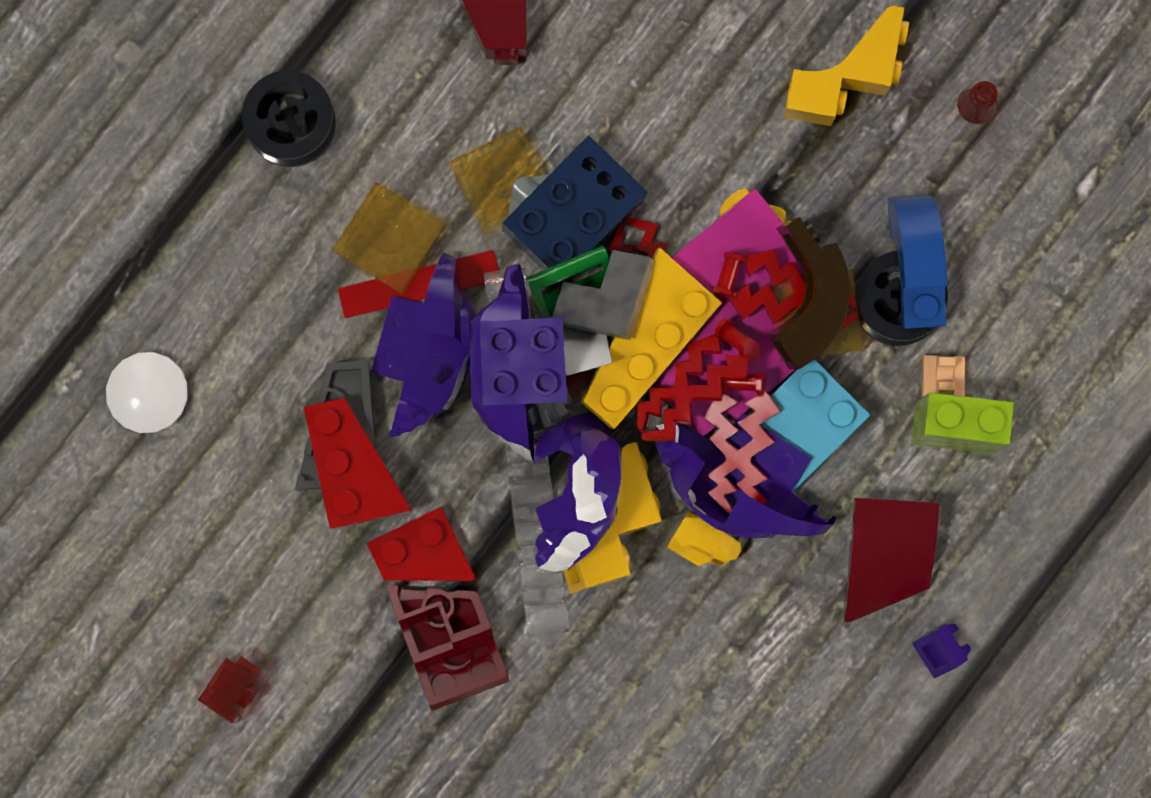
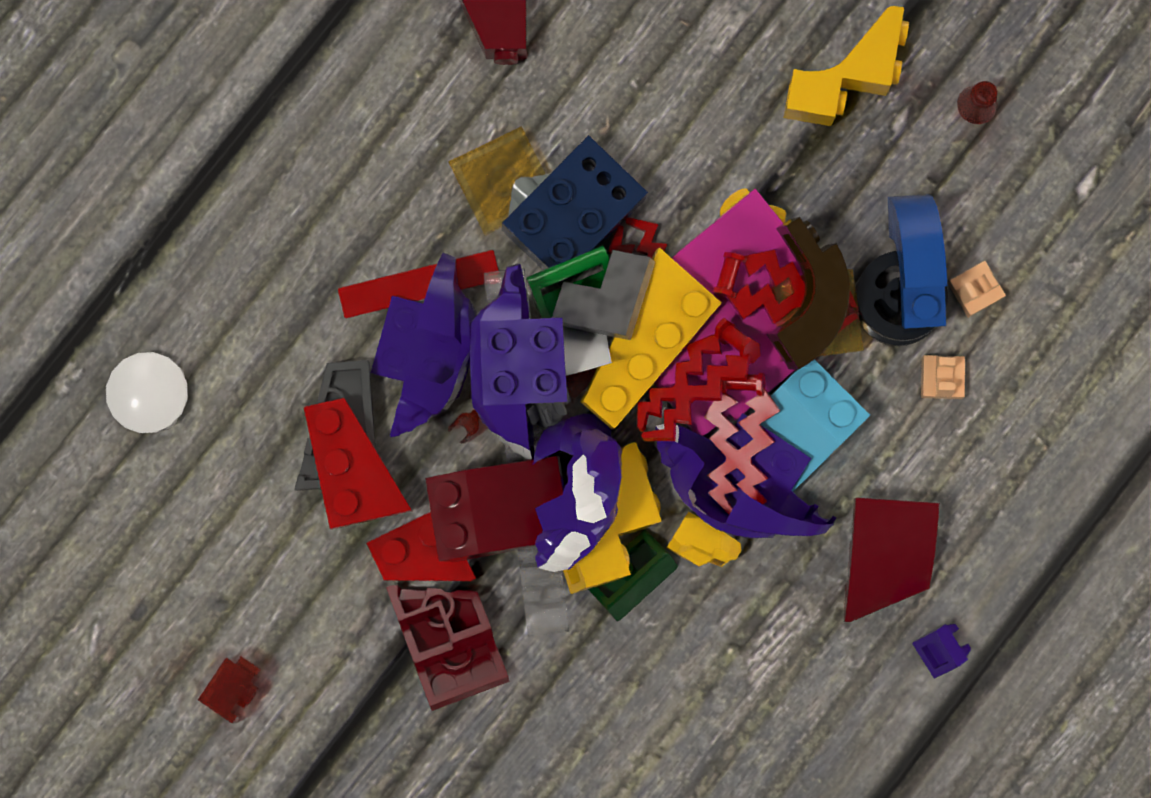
black wheel [242,70,336,167] -> none
clear yellow tile [332,182,446,295] -> none
lime brick [911,392,1014,454] -> none
none -> dark red slope [425,456,565,562]
none -> clear red hand [448,410,481,444]
none -> dark green slope [588,529,678,621]
none -> light nougat tile [948,261,1006,318]

